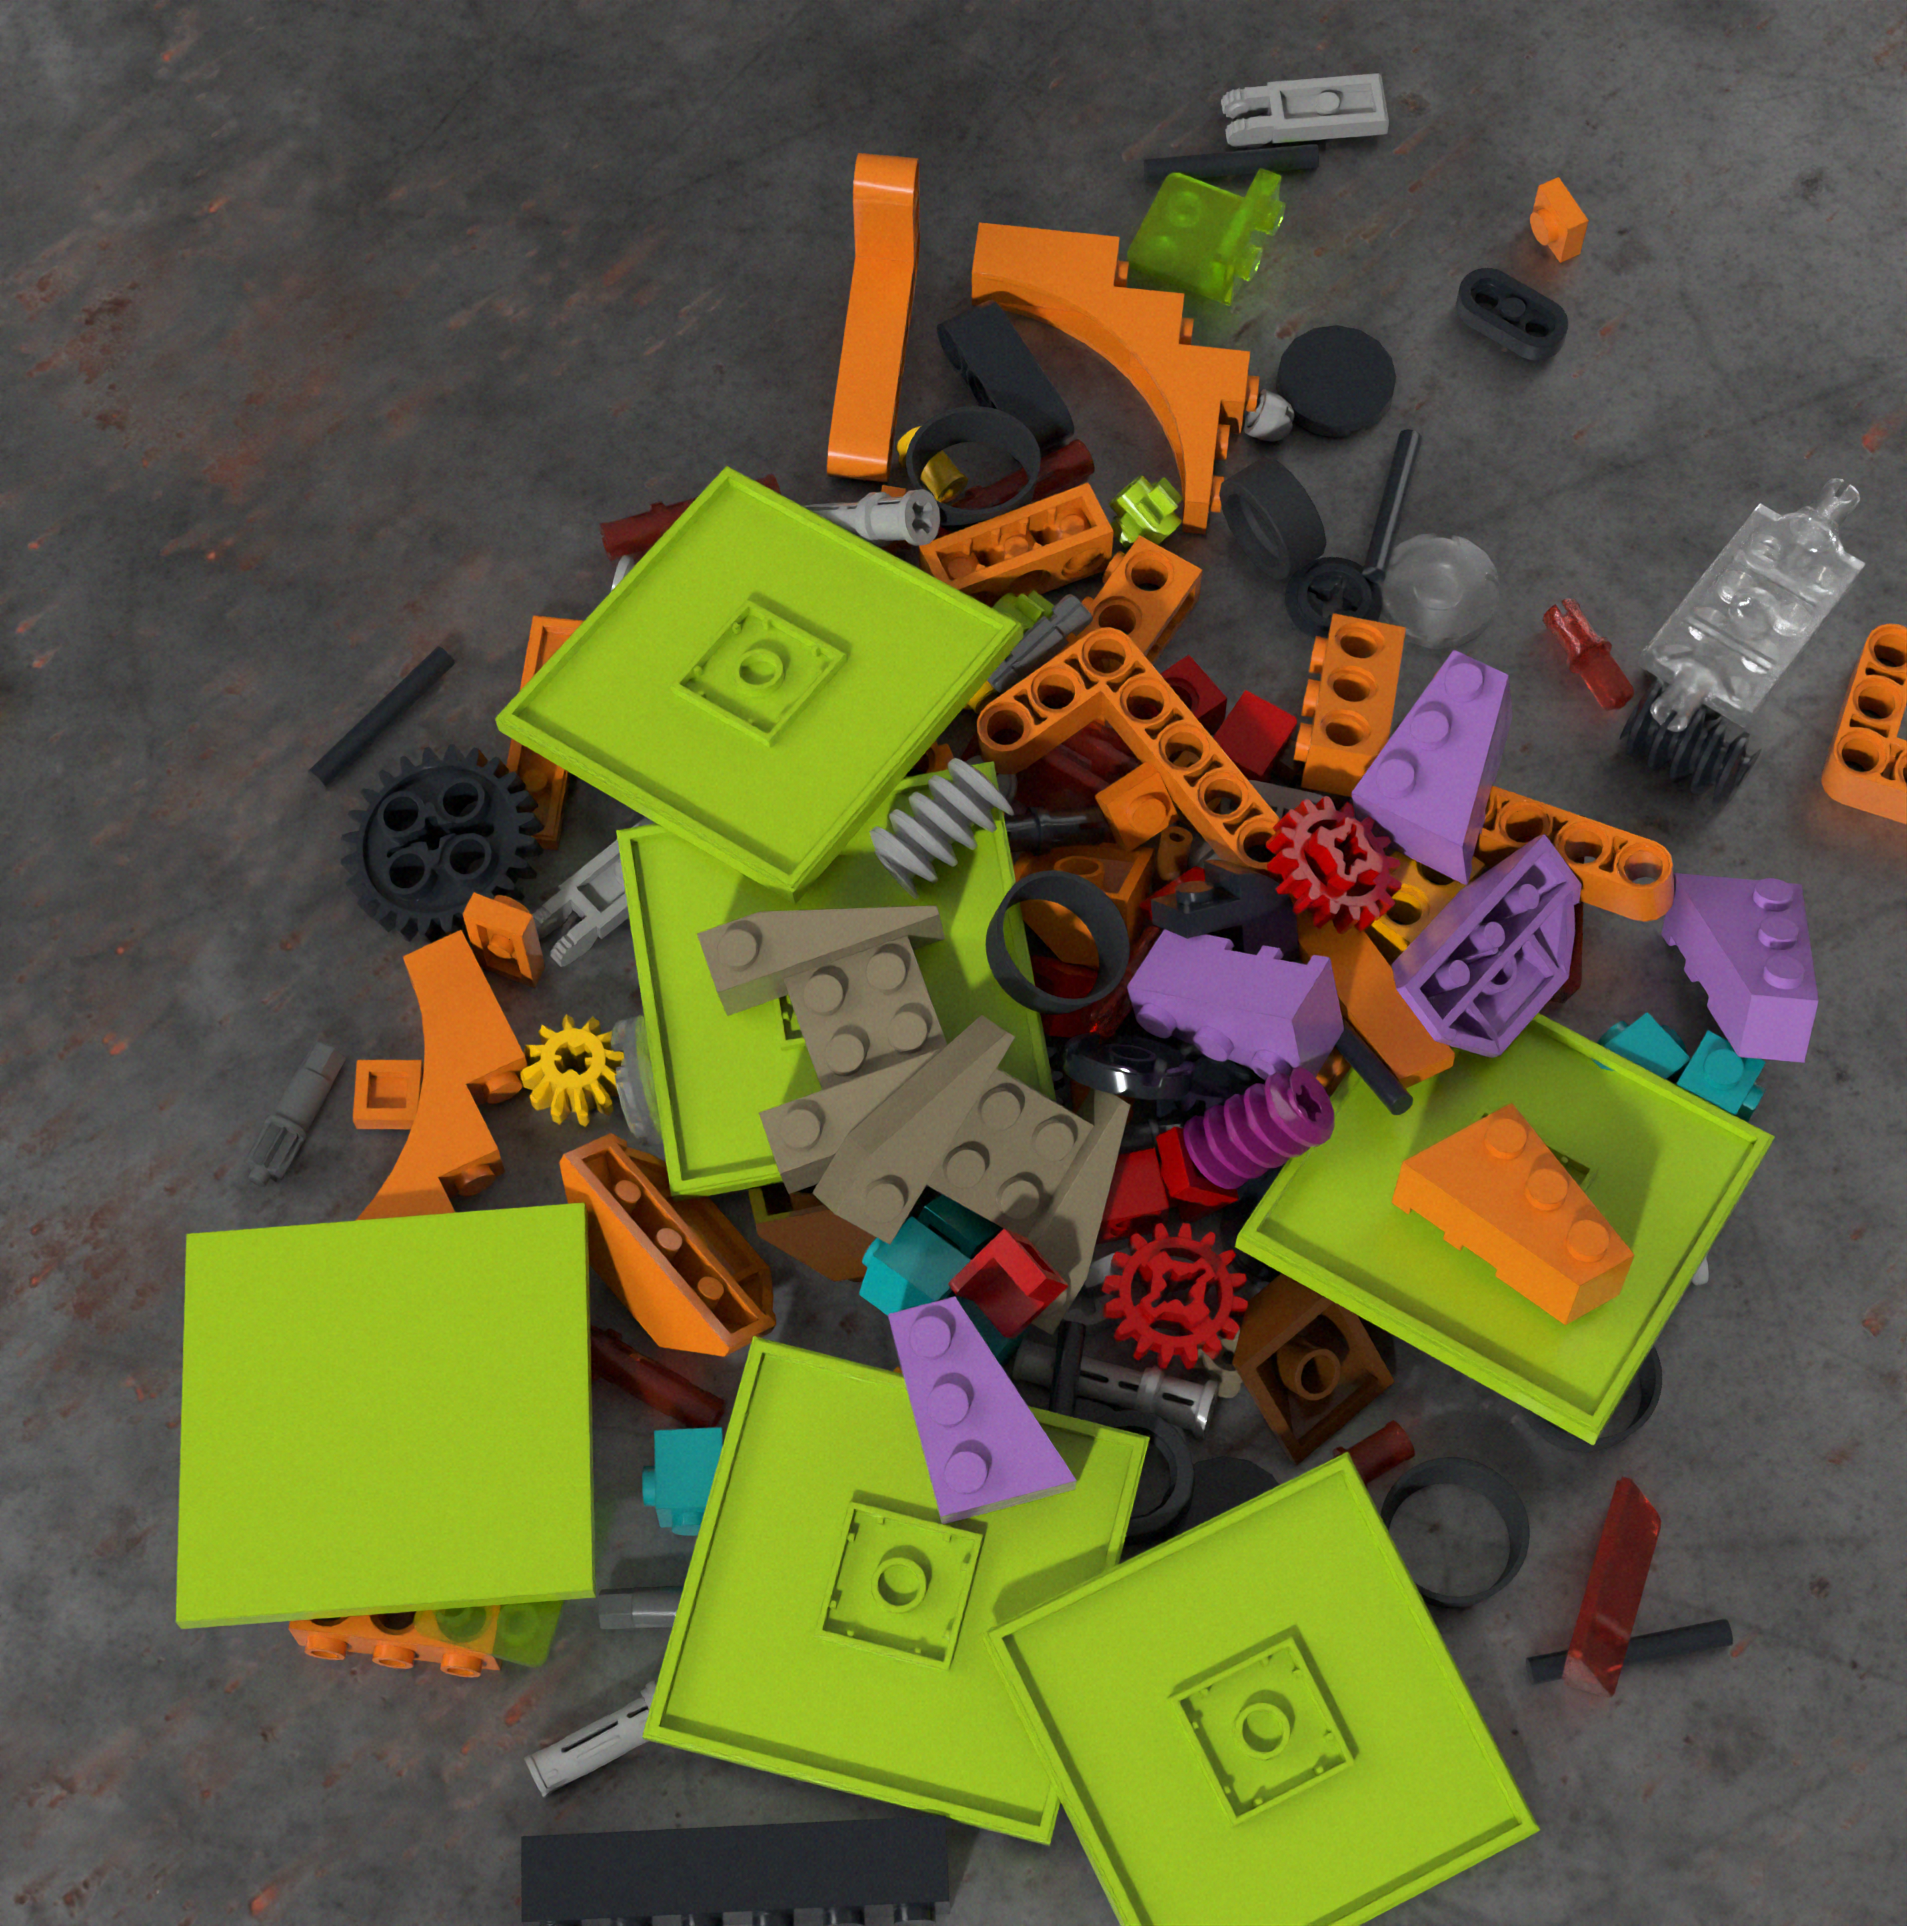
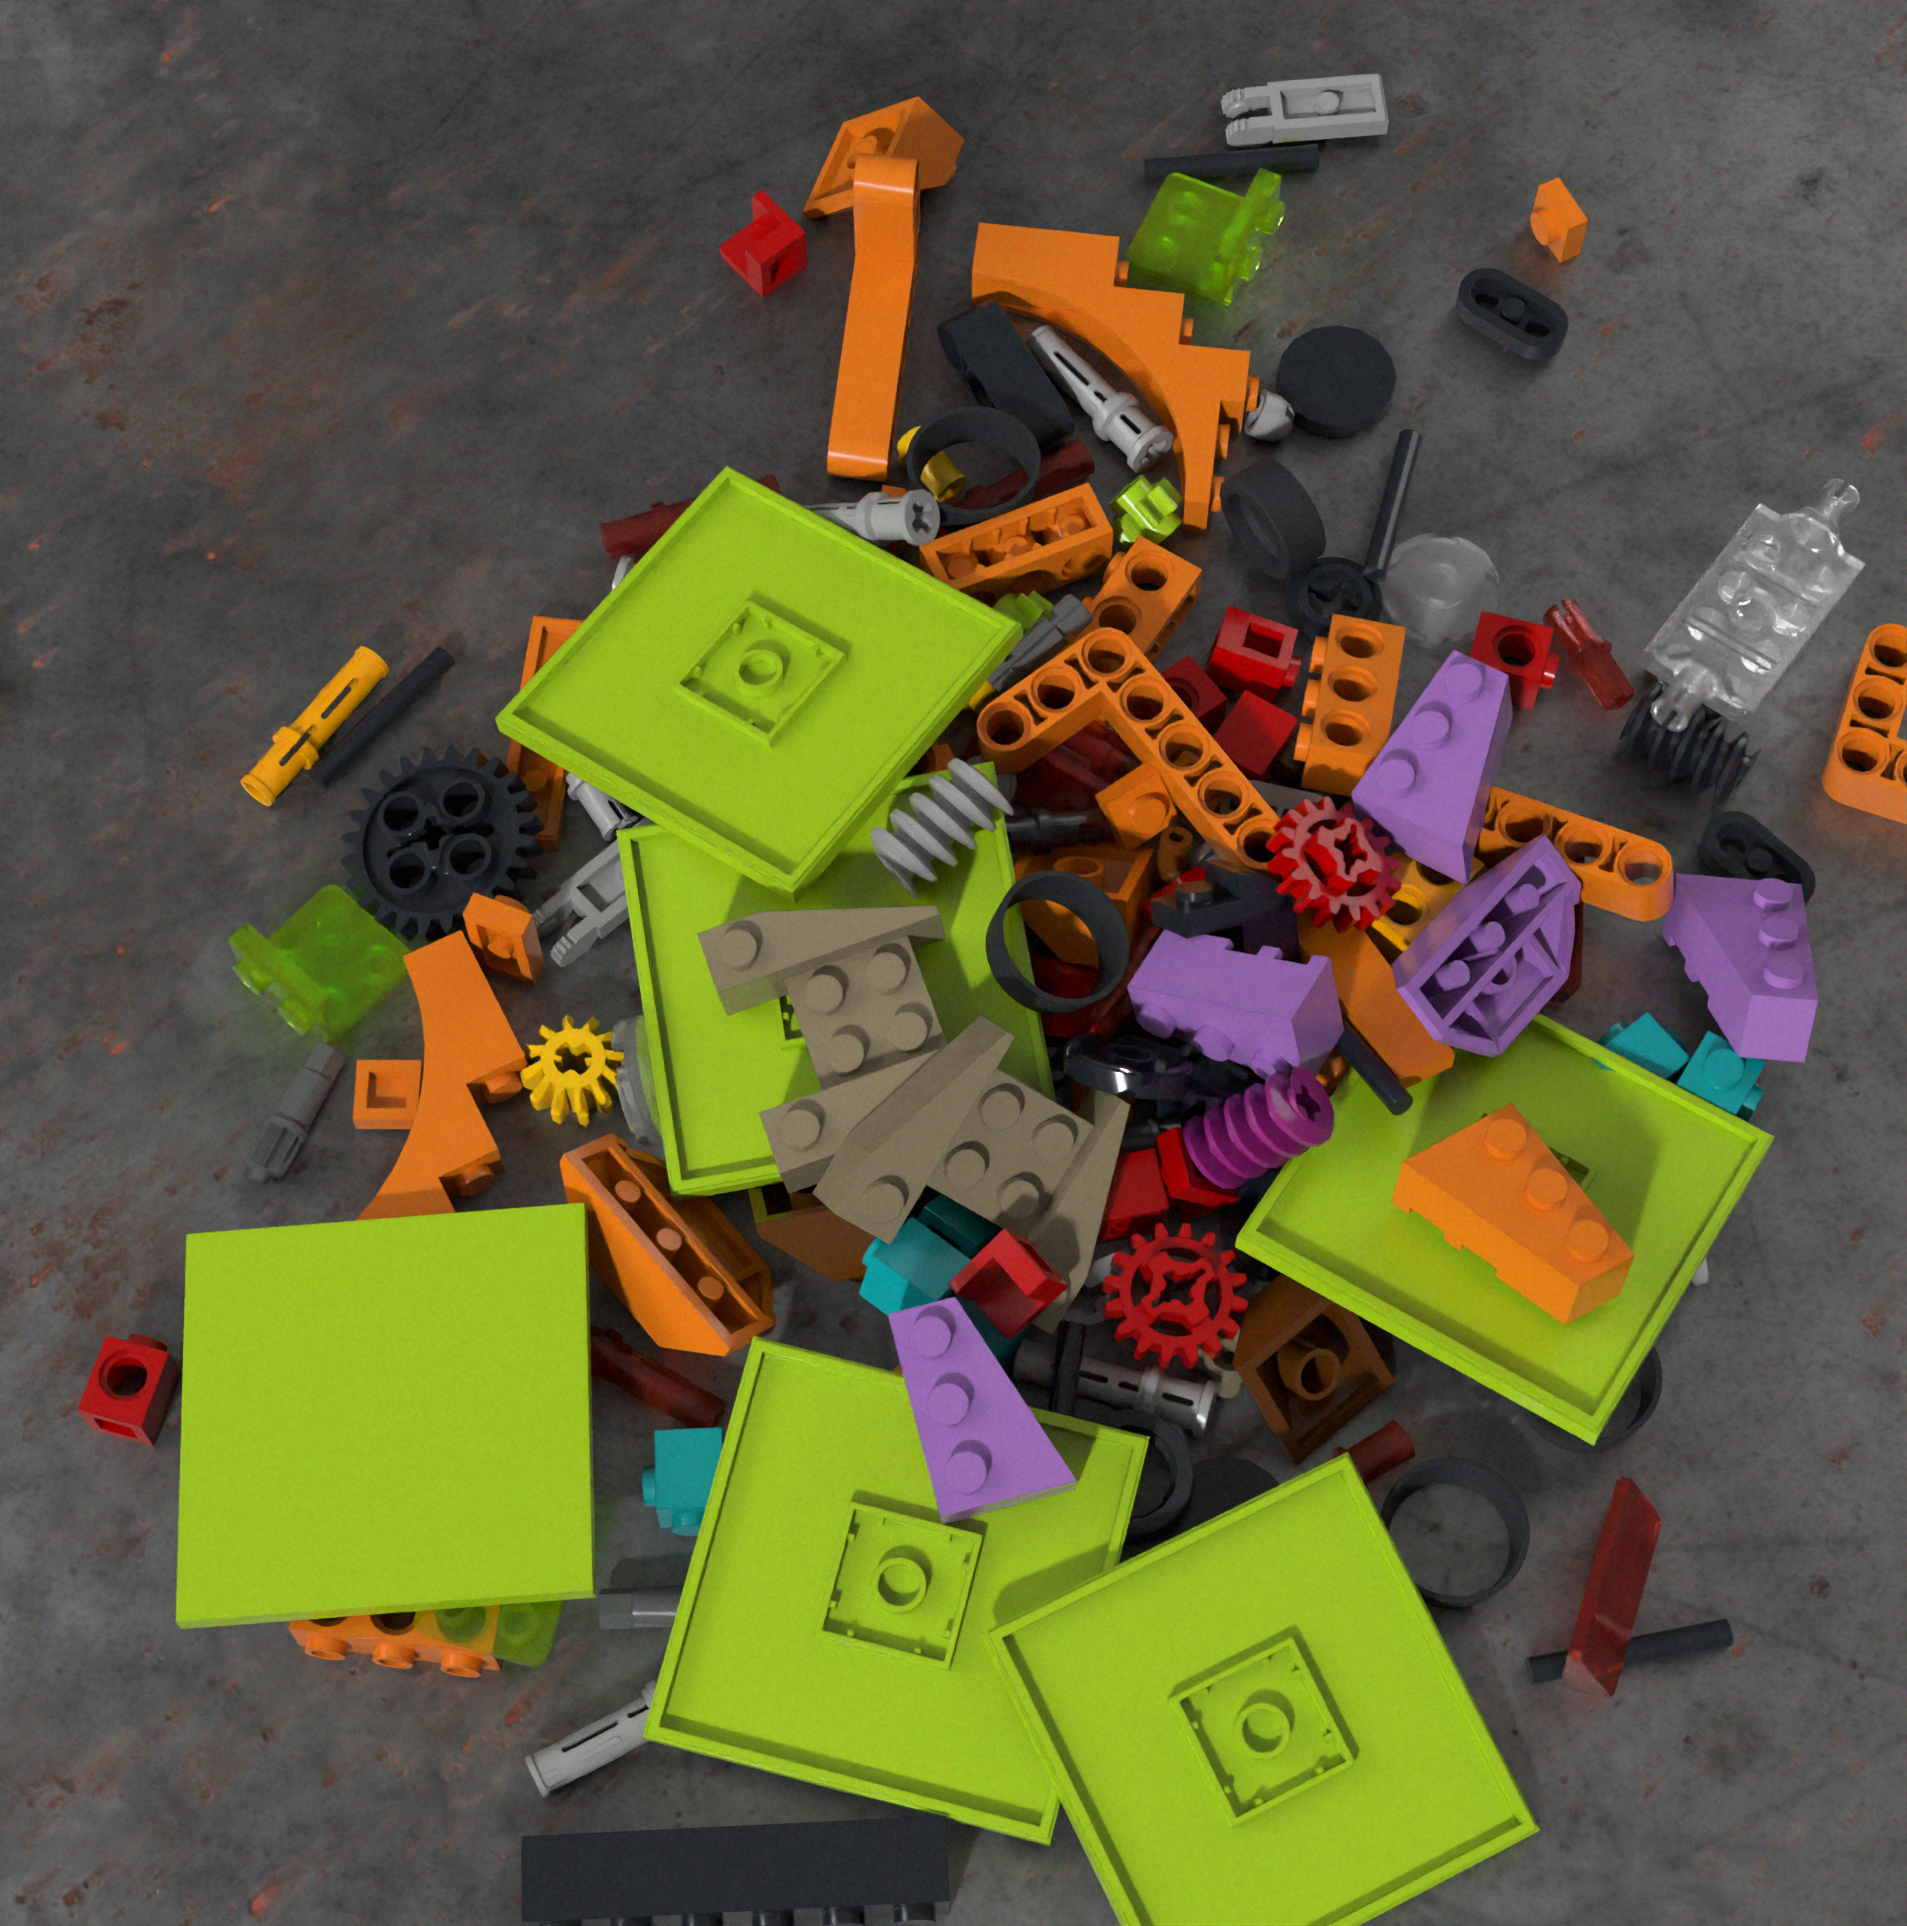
none -> red brick [77,1334,181,1447]
none -> clear neon green bracket [228,885,412,1046]
none -> light orange pin [240,646,390,807]
none -> light grey pin [566,772,638,842]
none -> red panel [720,190,808,298]
none -> orange slope [802,96,965,220]
none -> light grey pin [1025,325,1173,473]
none -> red brick [1204,605,1302,704]
none -> red brick [1470,611,1560,710]
none -> black plate [1700,811,1816,909]

